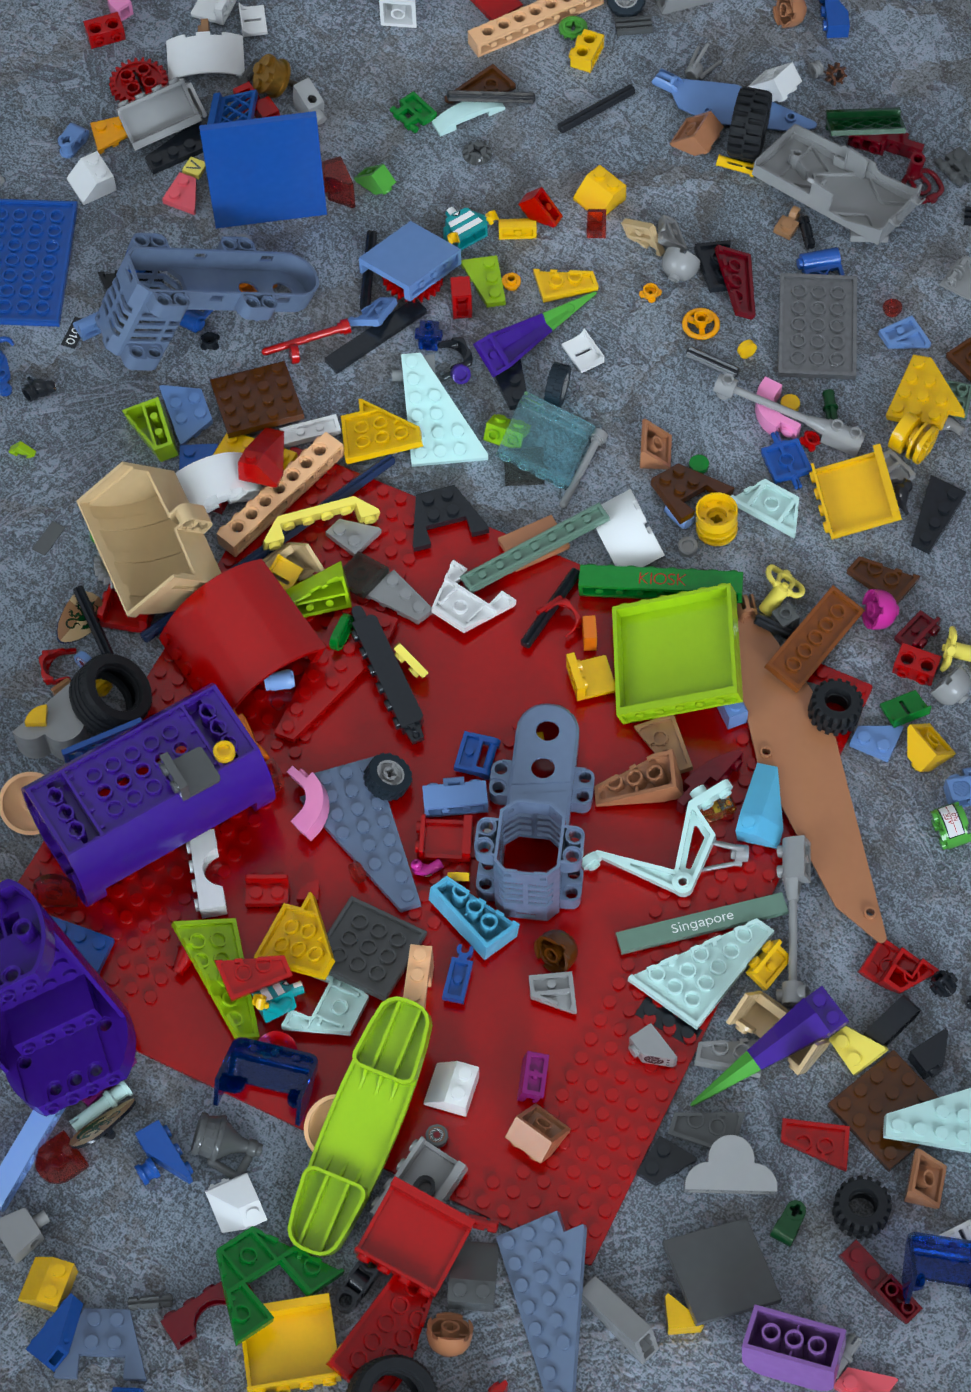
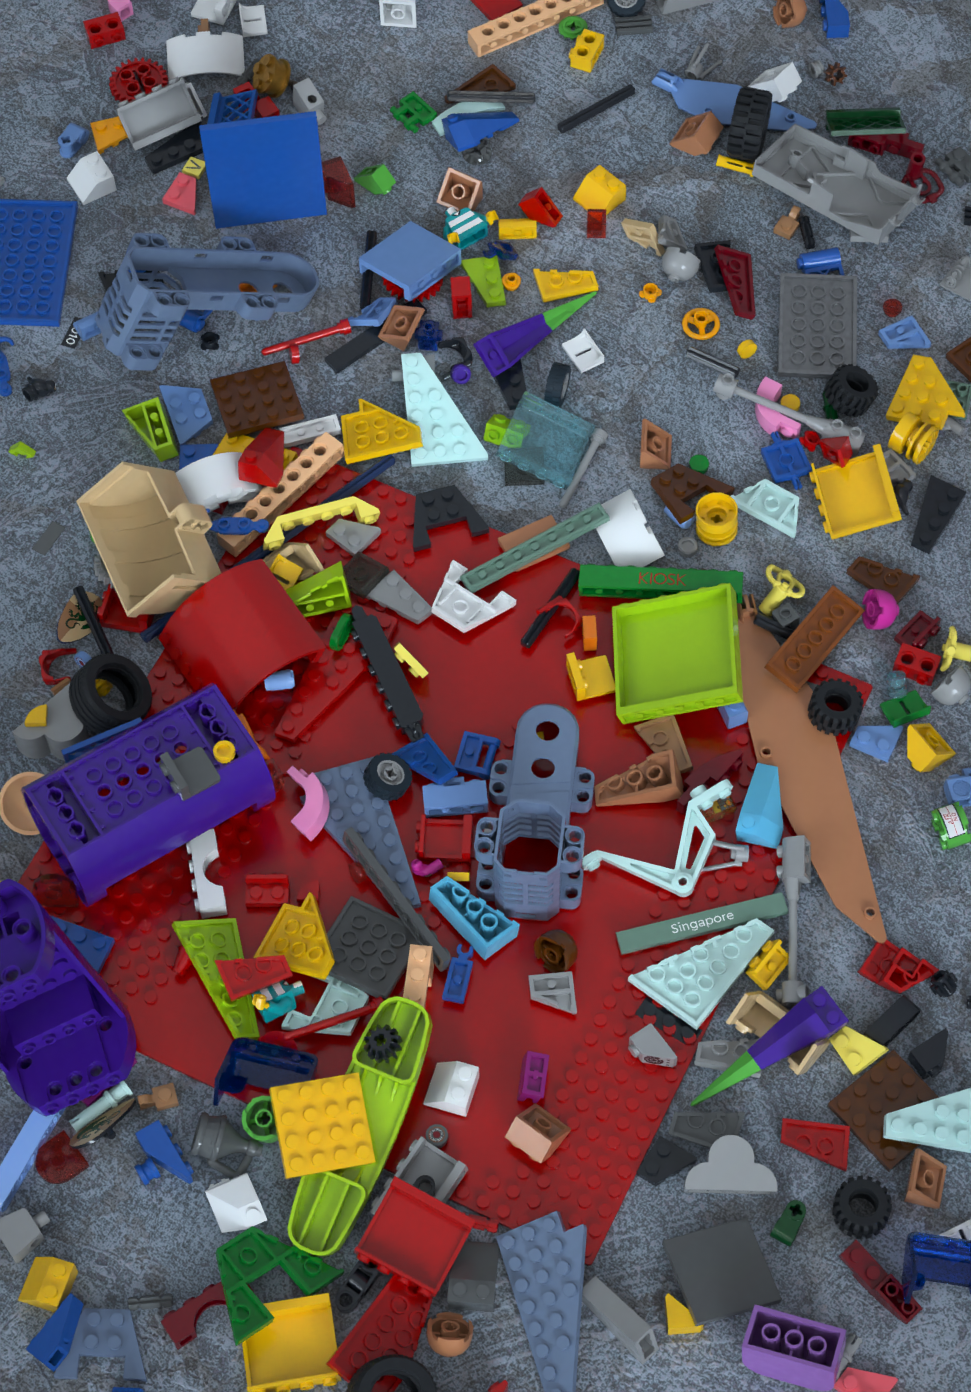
none -> medium nougat plate [138,1083,179,1112]
none -> blue piece [206,509,270,535]
none -> bright green brick [241,1096,278,1143]
none -> yellow plate [269,1072,376,1179]
none -> red piece [283,996,383,1041]
none -> dark grey plate [342,827,451,972]
none -> black gear [364,1024,402,1064]
none -> nougat slope [378,305,425,351]
none -> blue wing [392,733,458,785]
none -> nougat slope [436,167,483,212]
none -> blue wedge [441,112,519,152]
none -> clear blue plate [482,241,518,260]
none -> red slope [819,436,853,468]
none -> black tyre [824,364,879,417]
none -> clear light blue wheel [885,670,908,699]

